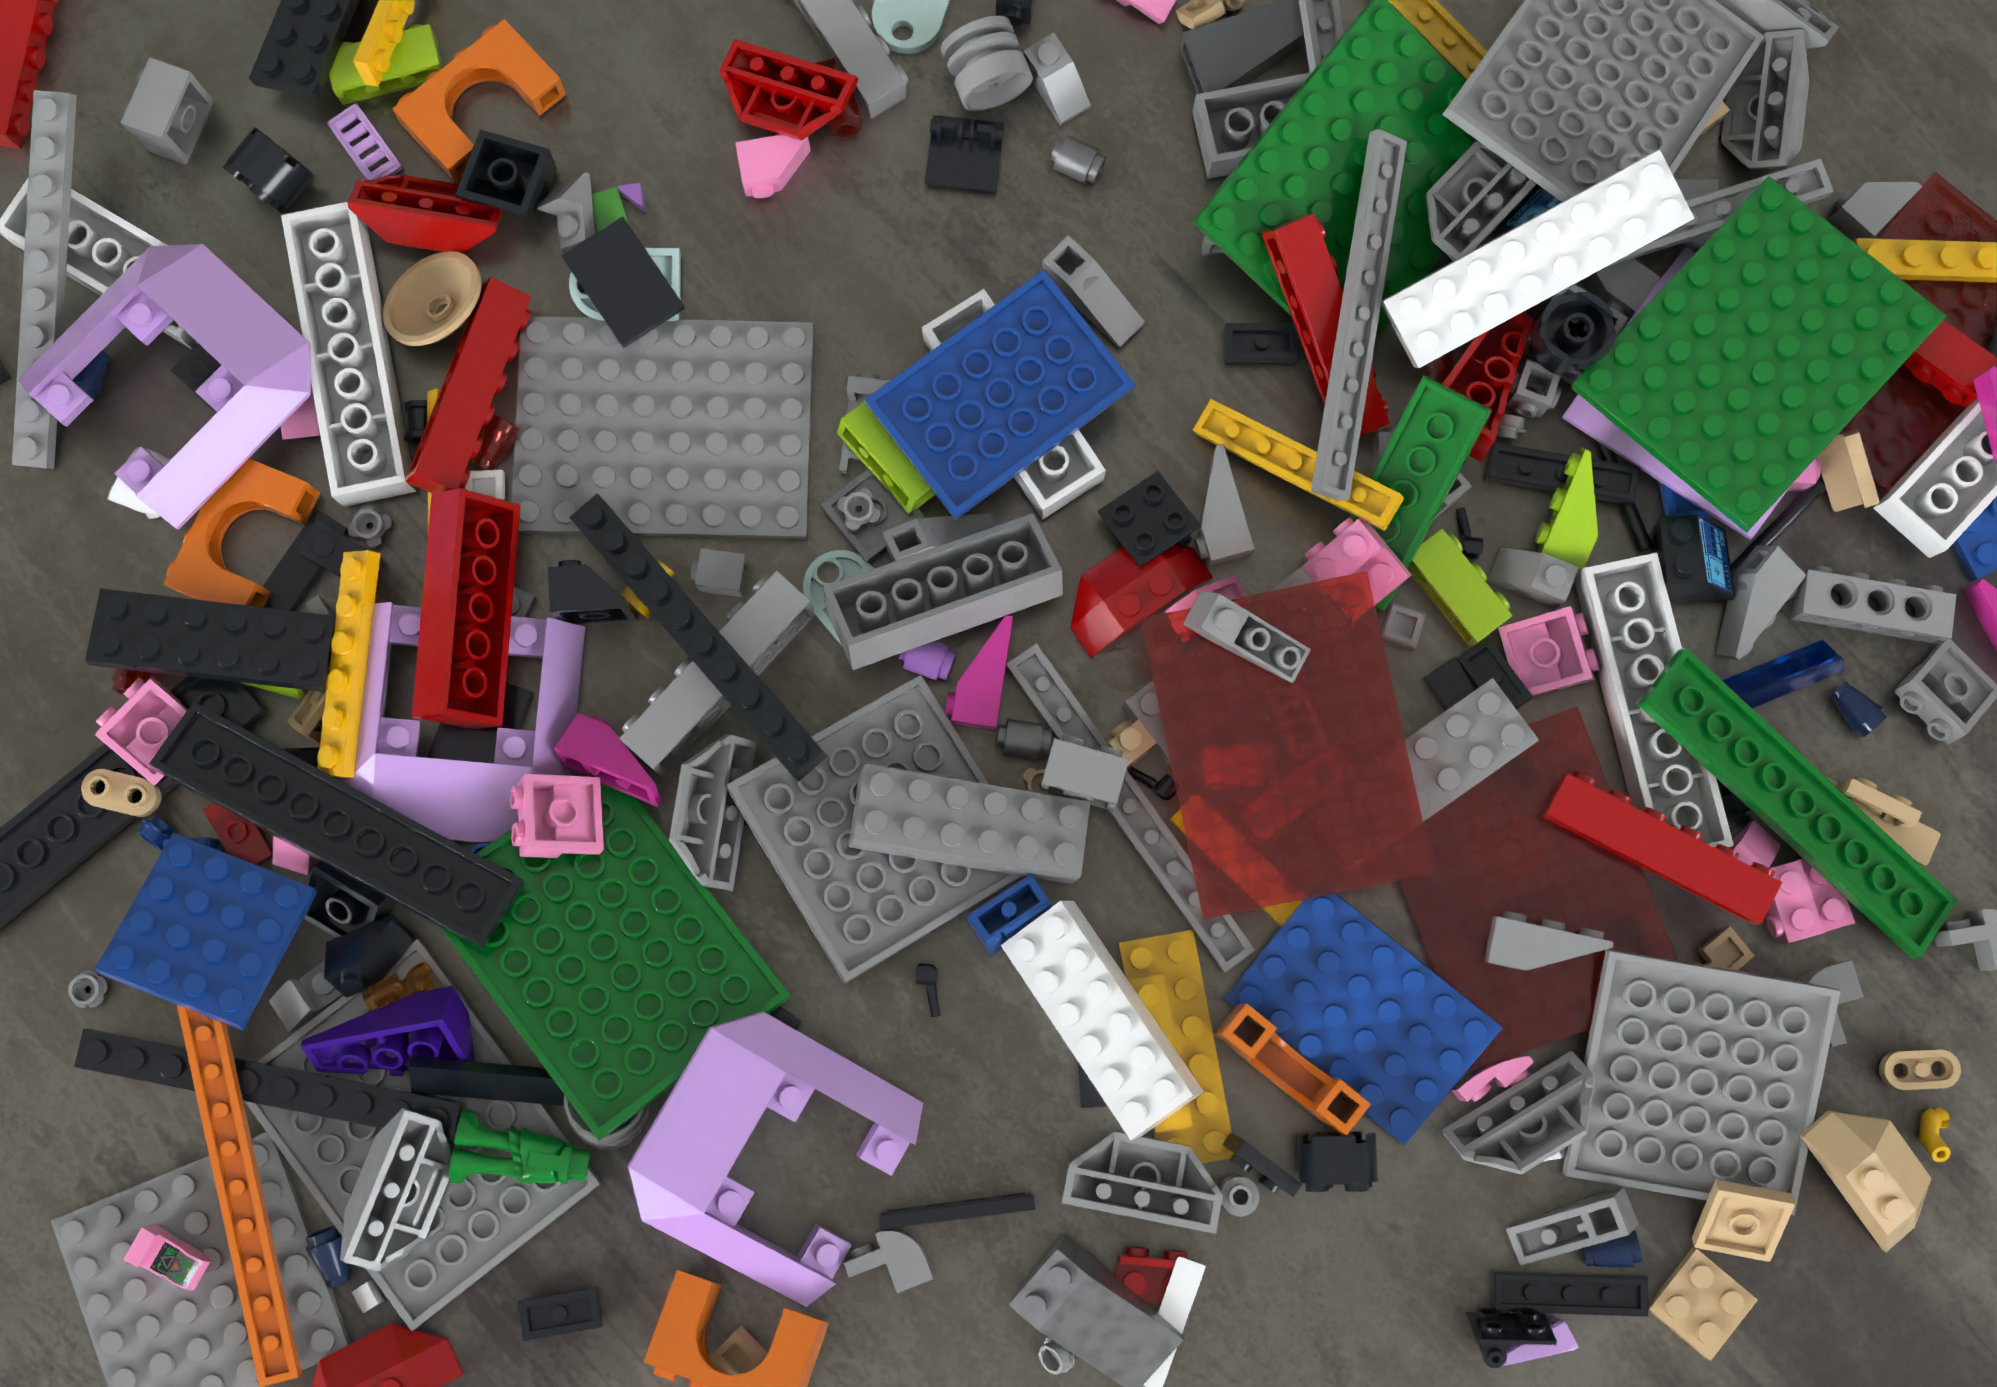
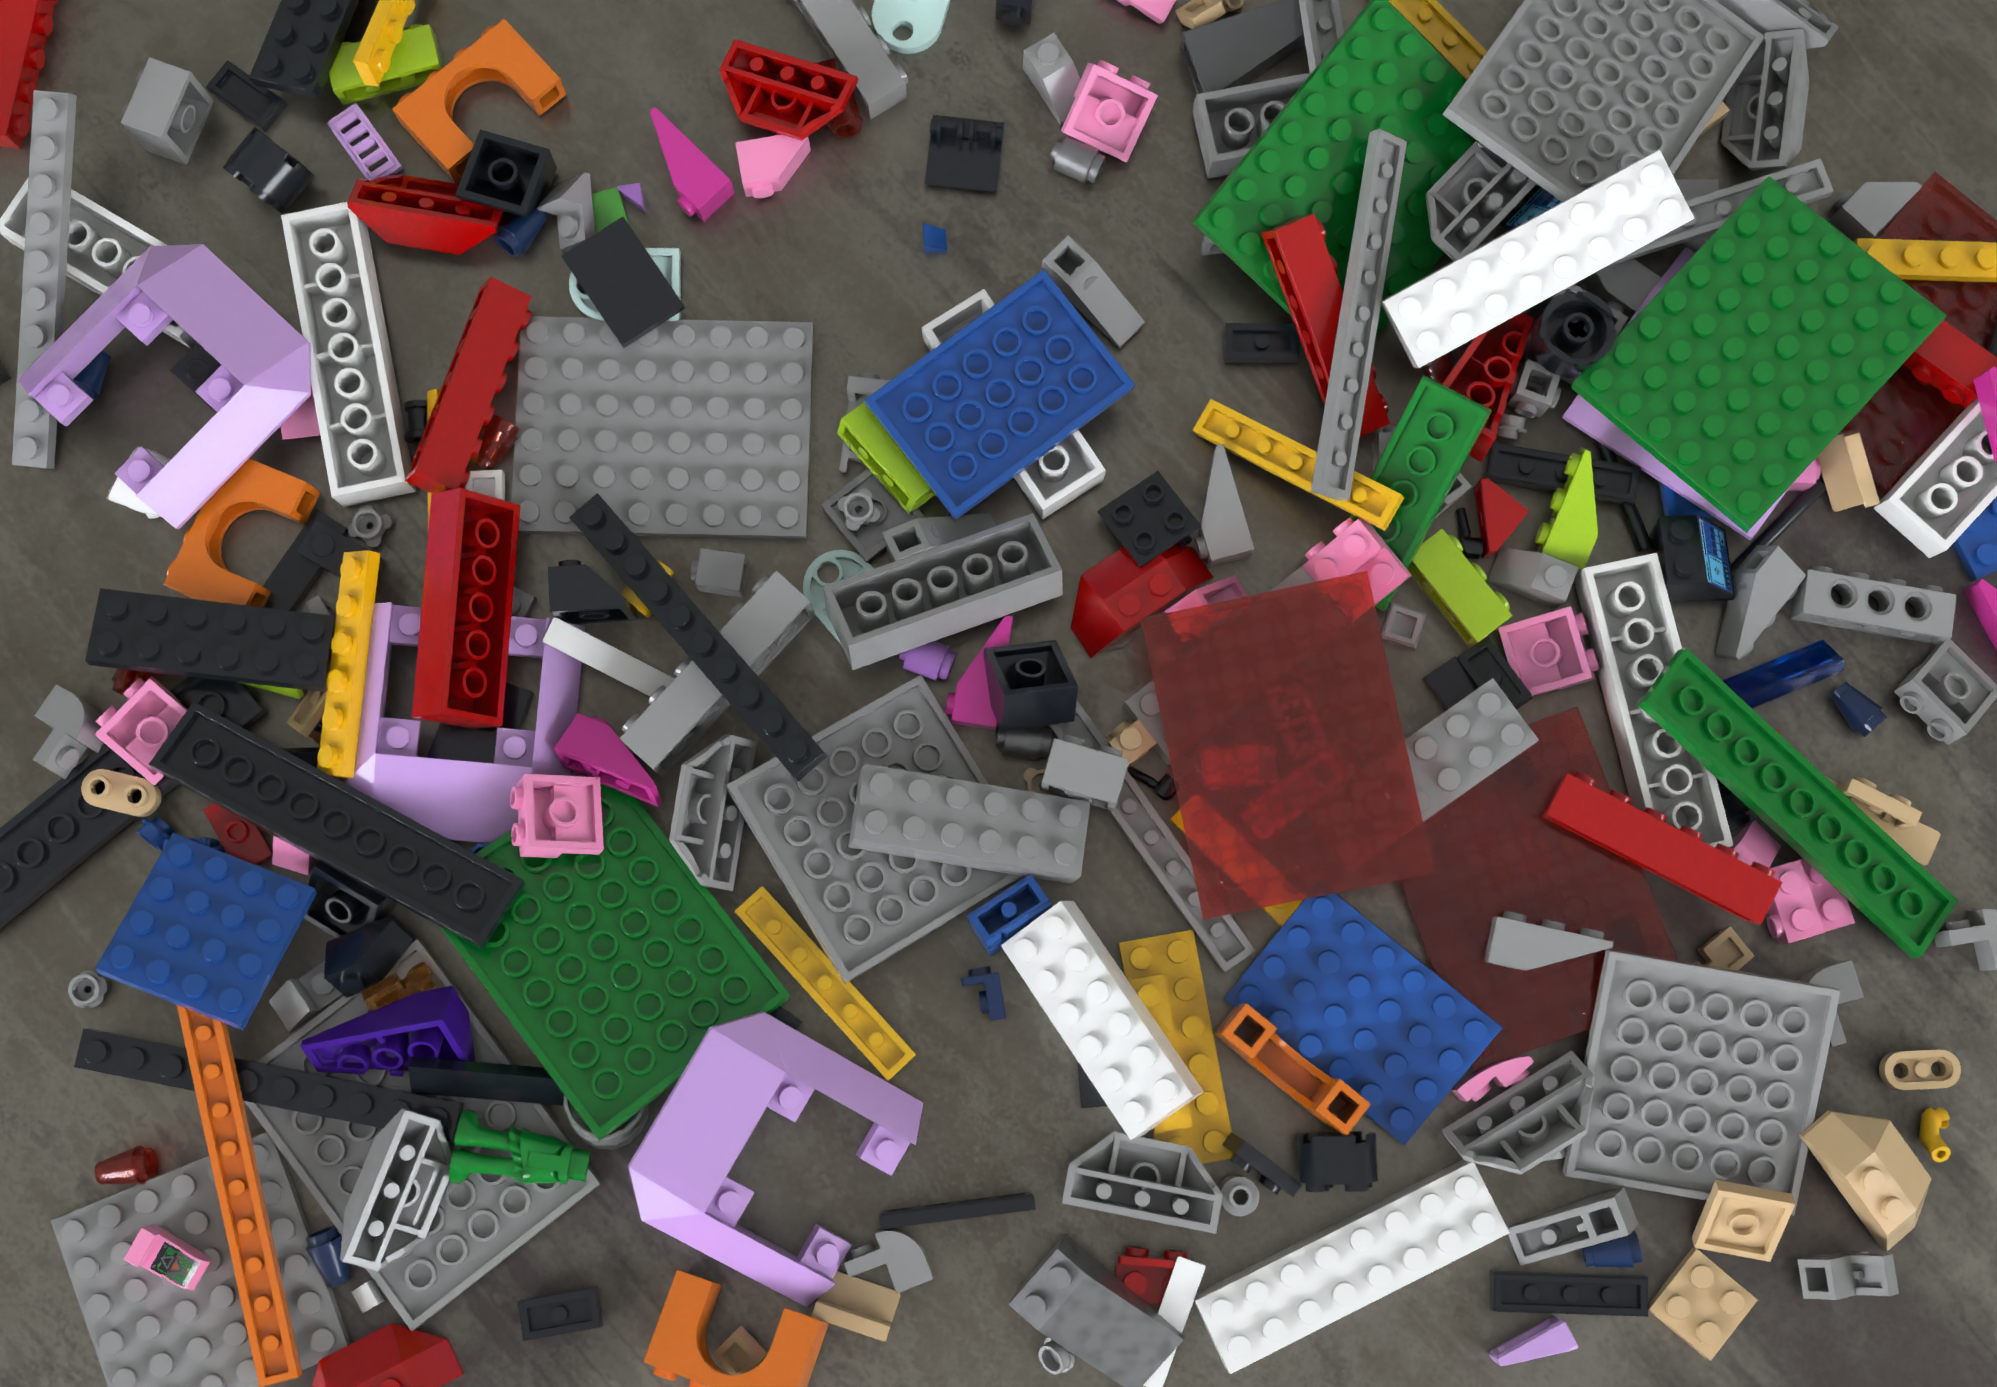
tan dish [383,251,482,346] -> none
black hand [916,963,940,1017] -> none
light grey wheel [940,16,1033,111] -> none
light grey slope [1183,591,1311,683] -> none
black hinge [1466,1308,1557,1368] -> none
none -> light grey brick [32,684,103,779]
none -> clear red cone [95,1146,159,1185]
none -> black tile [205,60,287,133]
none -> dark blue cone [494,209,548,258]
none -> white sticker [542,617,674,697]
none -> dark pink slope [650,107,734,222]
none -> yellow plate [734,886,917,1081]
none -> tan panel [811,1270,901,1342]
none -> blue piece [923,223,947,253]
none -> dark blue bracket [961,966,1006,1021]
none -> black slope [983,640,1078,731]
none -> bright pink plate [1061,59,1158,163]
none -> white brick [1193,1160,1509,1374]
none -> red slope [1473,478,1529,559]
none -> light grey brick [1797,1251,1899,1300]

